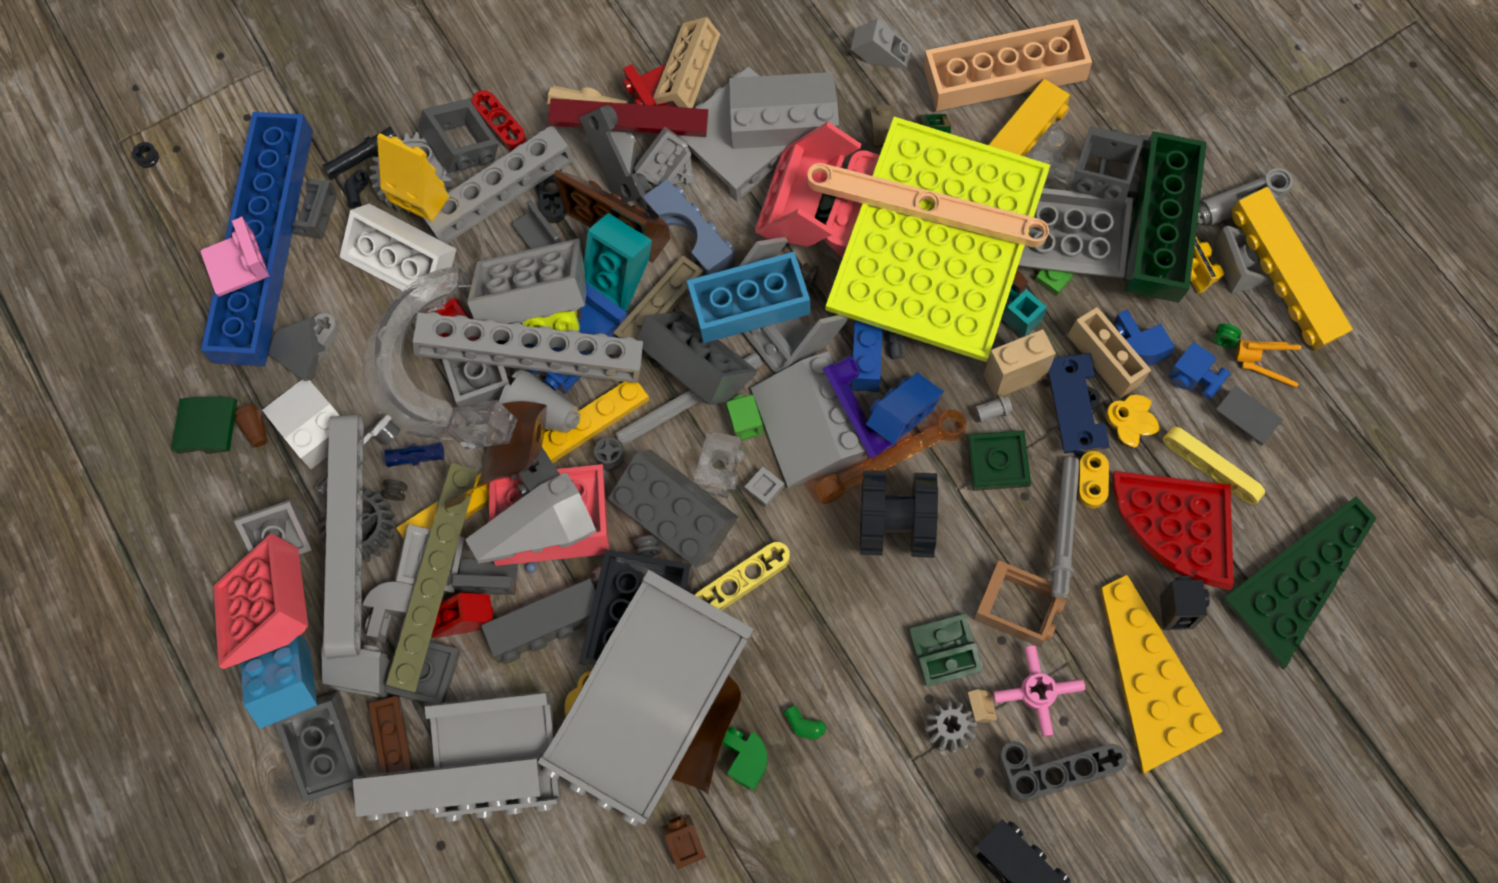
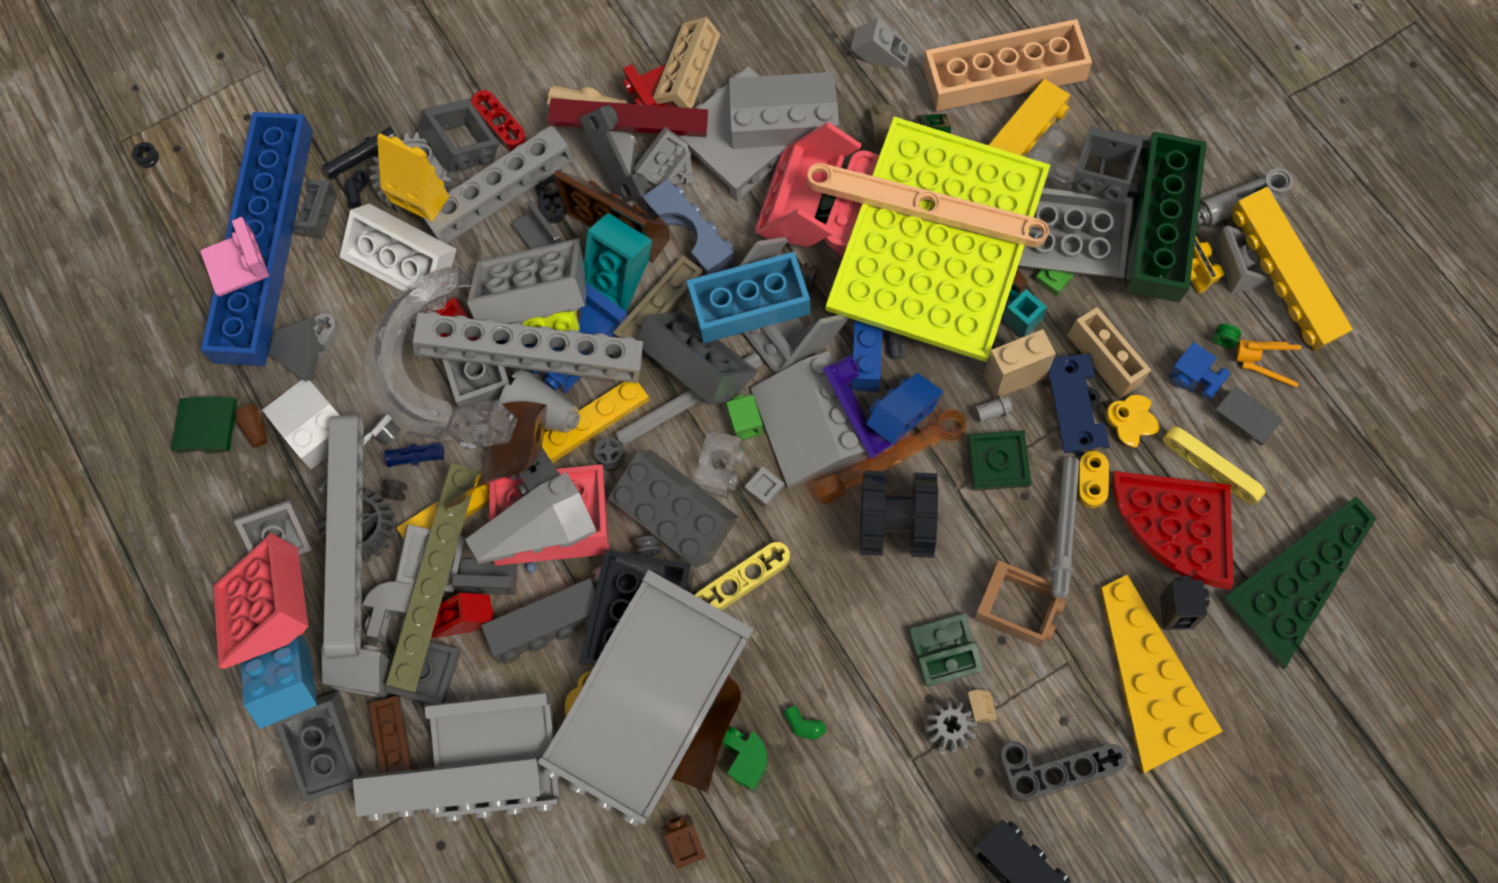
bright pink bar [993,646,1085,737] -> none
blue brick [1113,309,1175,366] -> none

